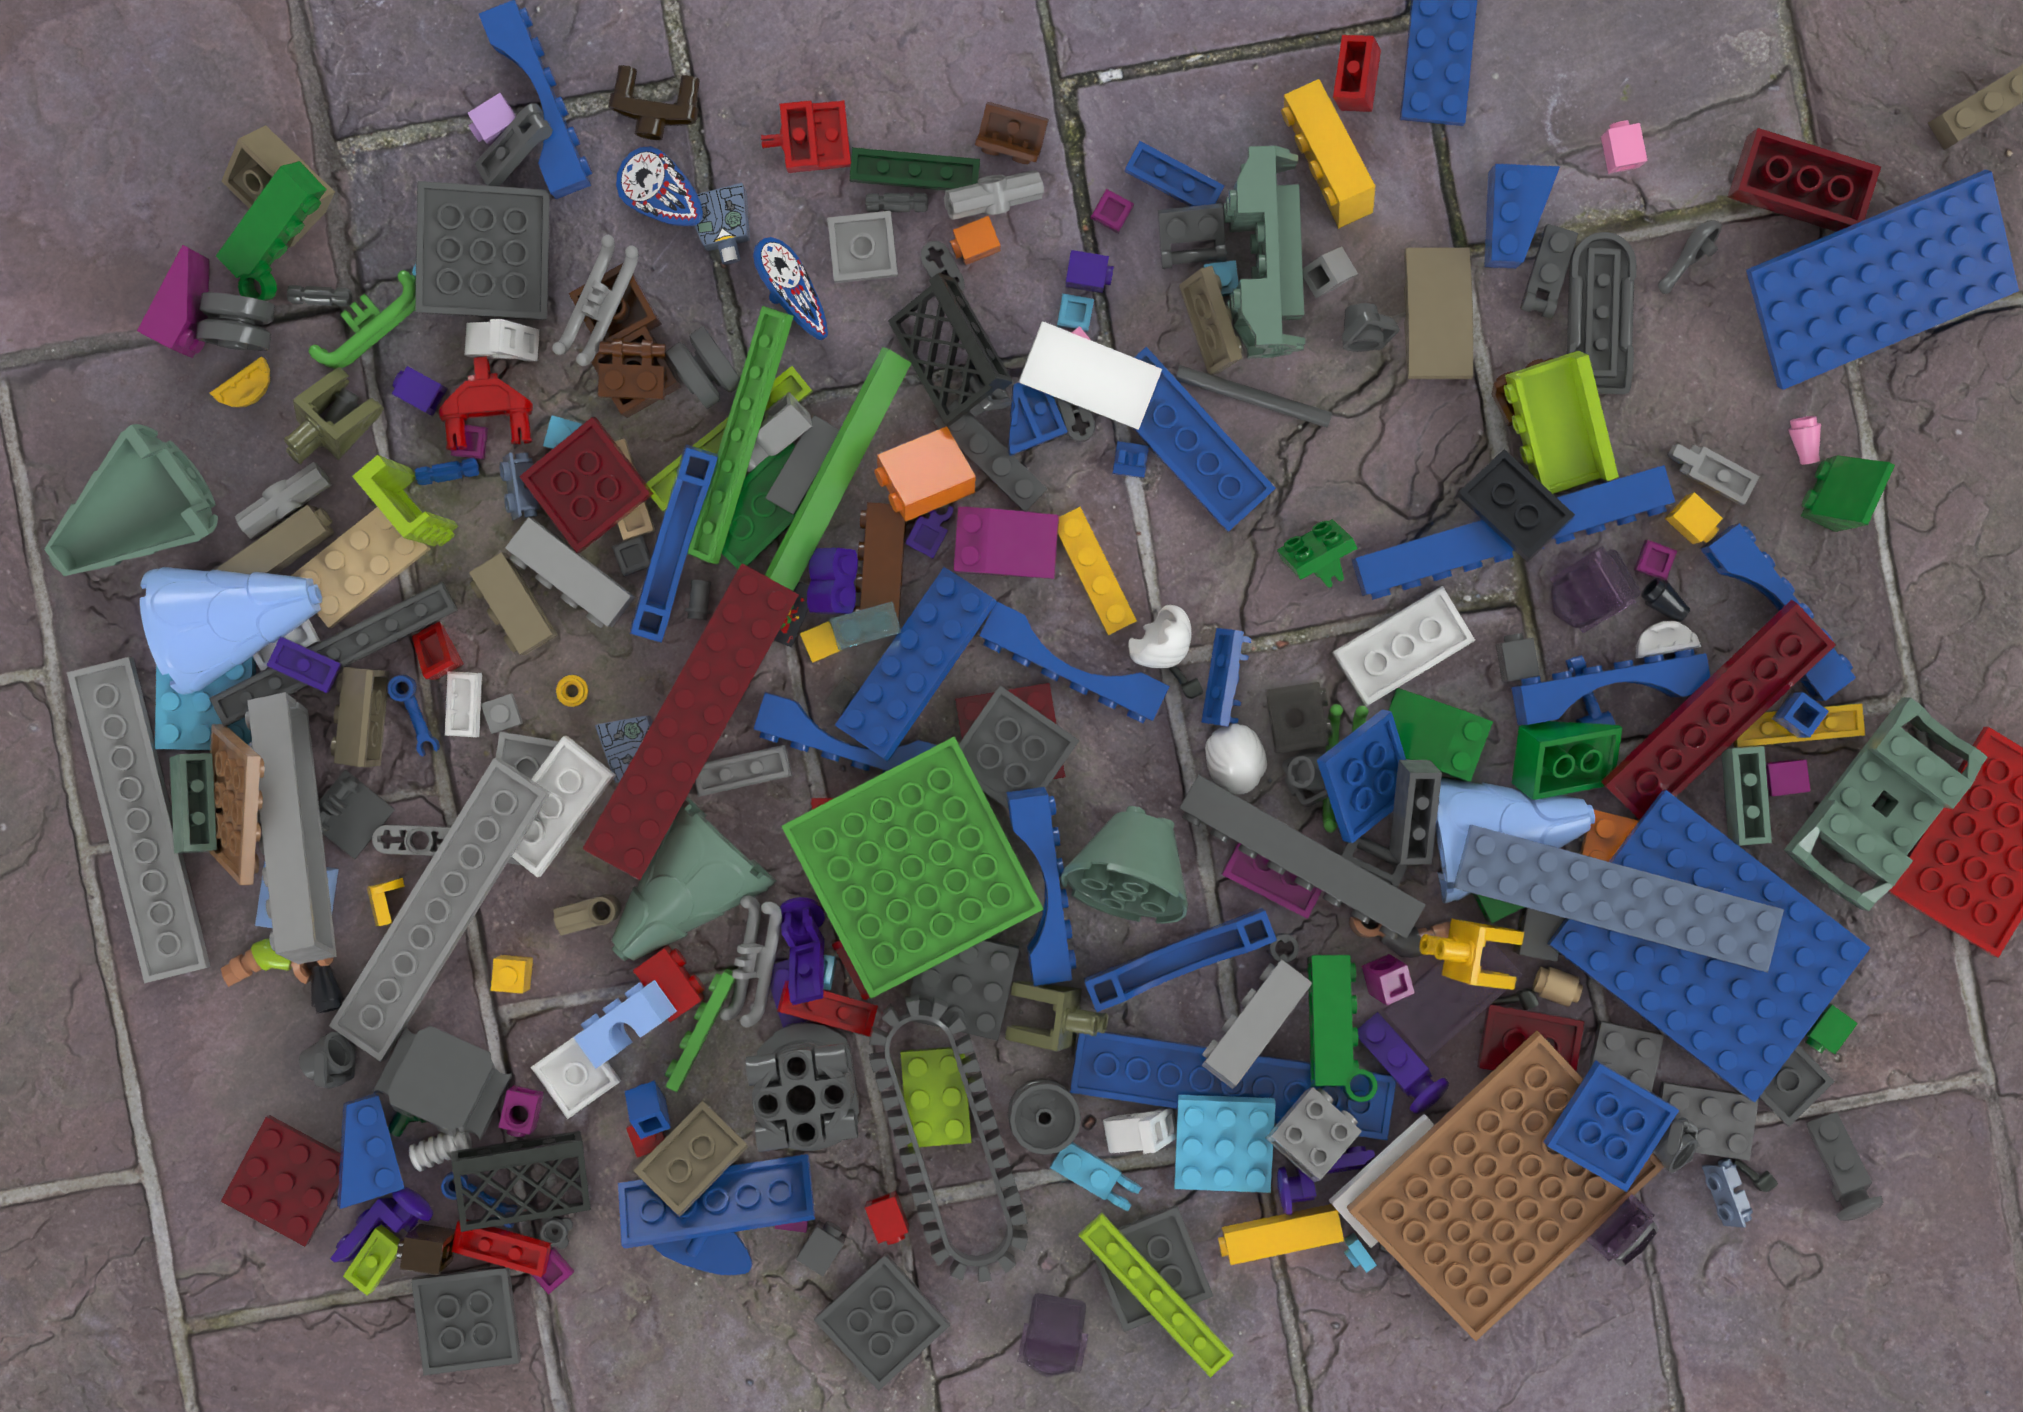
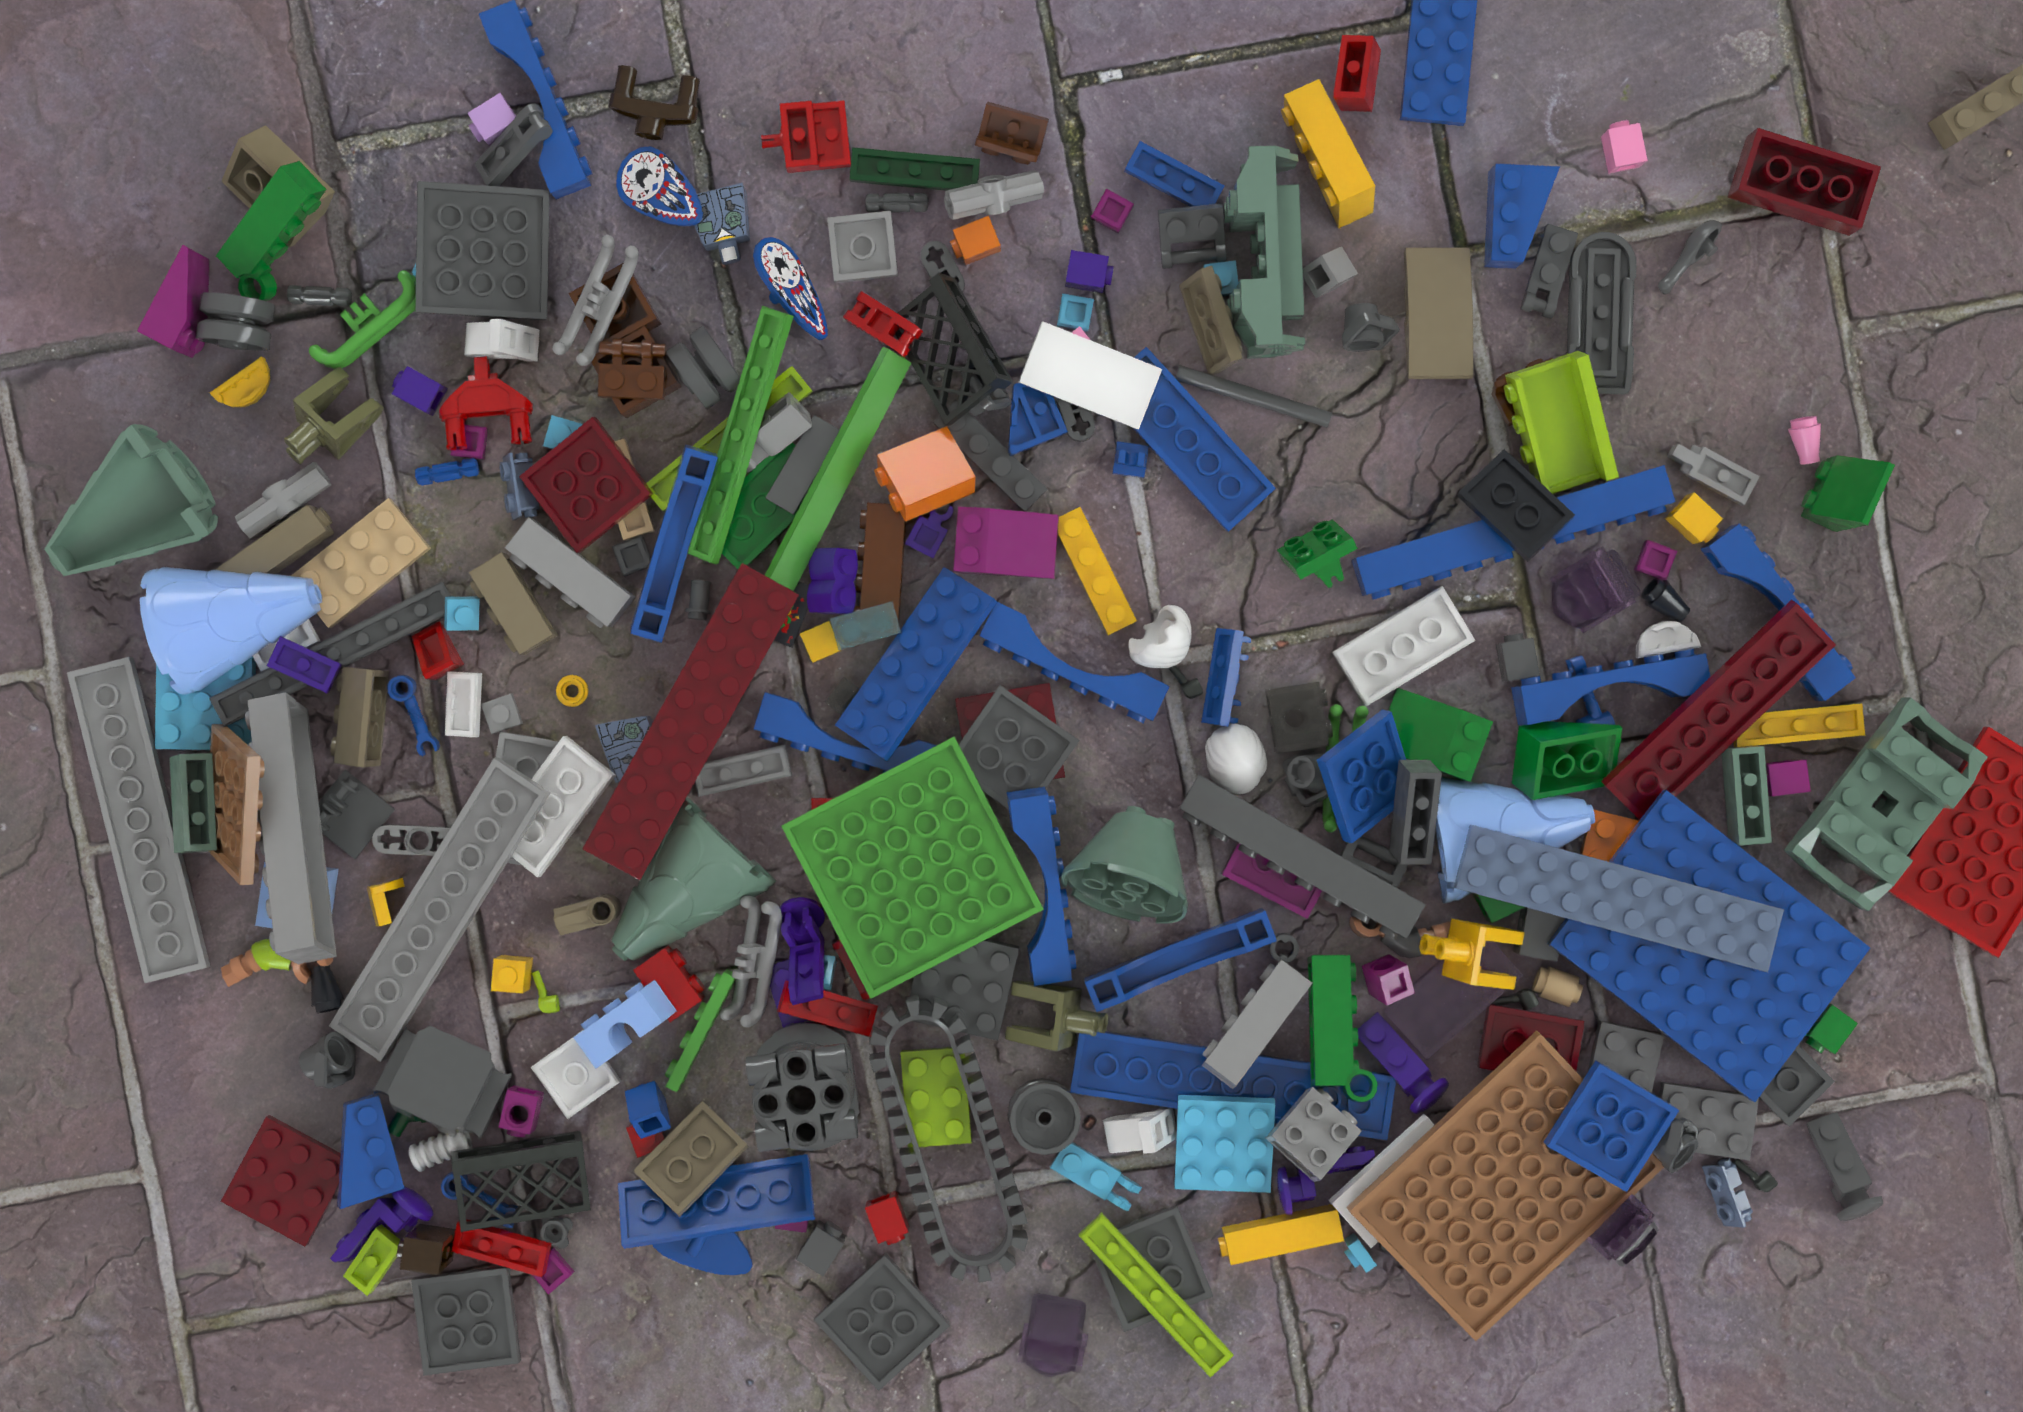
dark grey pin [324,388,360,424] -> none
lime panel [352,455,458,546] -> none
blue plate [1746,170,2019,390] -> none
blue brick [1772,692,1829,738] -> none
none -> medium azure plate [444,596,480,631]
none -> lime hand [531,970,560,1014]
none -> red plate [843,291,923,358]

